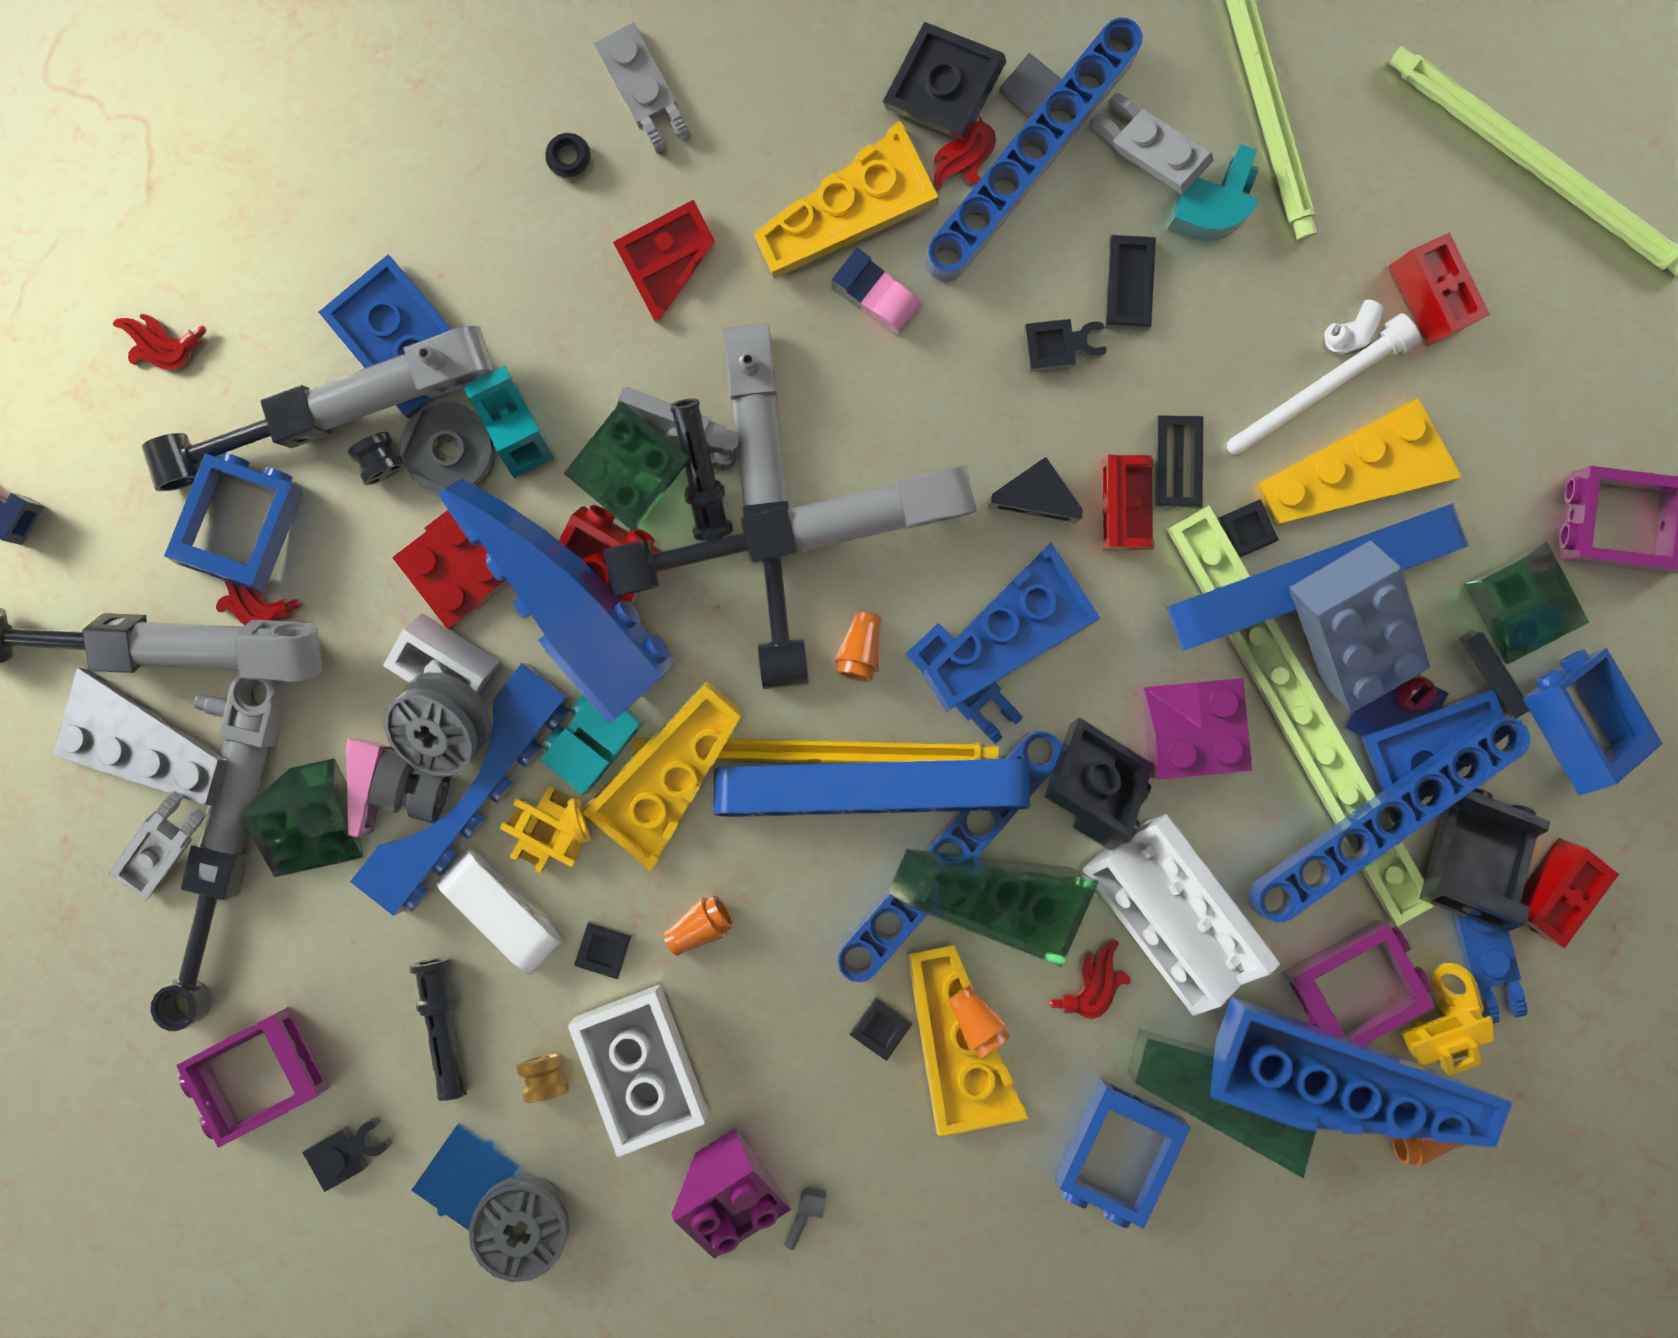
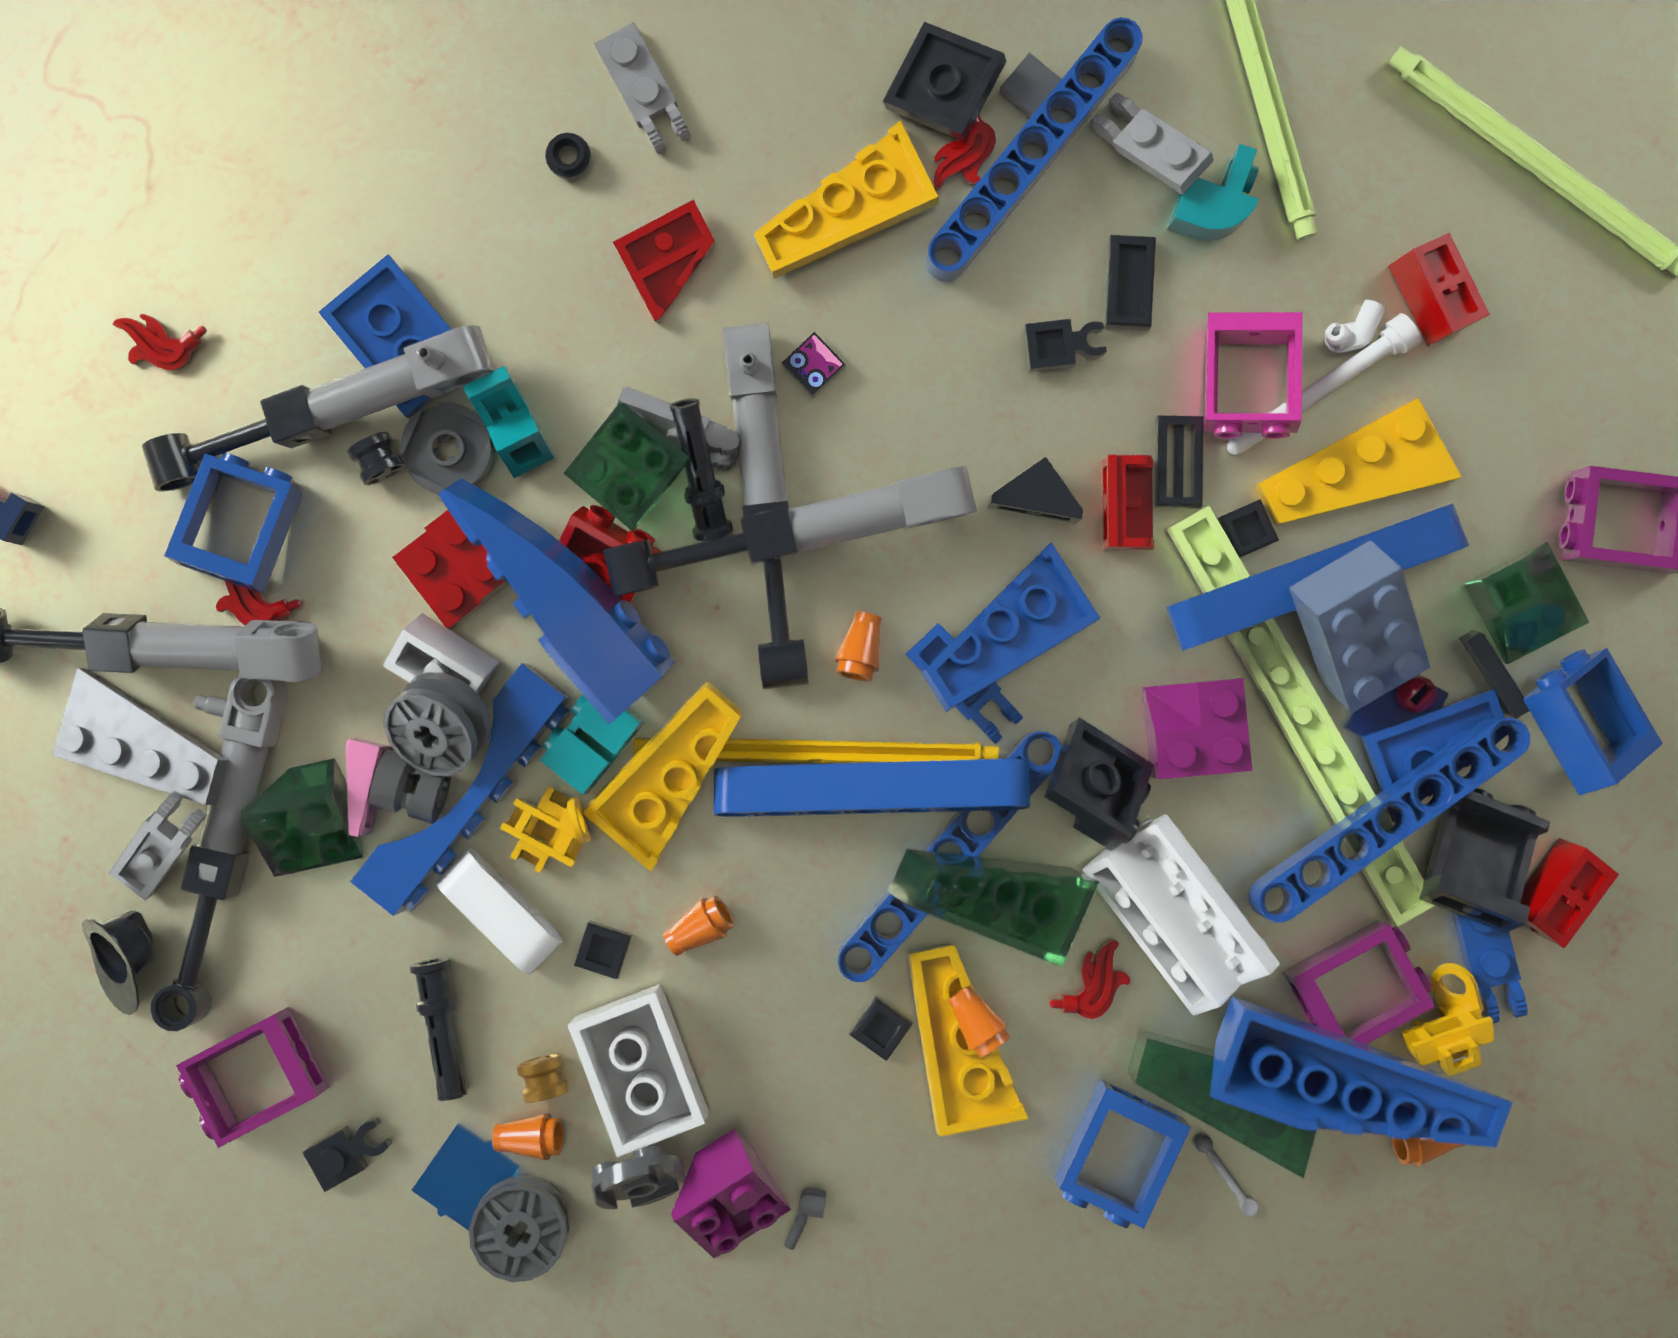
leg [832,247,922,334] -> none
none -> black piece [82,910,155,1015]
none -> orange cone [492,1113,564,1160]
none -> dark grey plate [591,1146,686,1209]
none -> tile [782,332,846,398]
none -> light grey hinge [1195,1135,1259,1217]
none -> dark pink window [1204,312,1303,439]

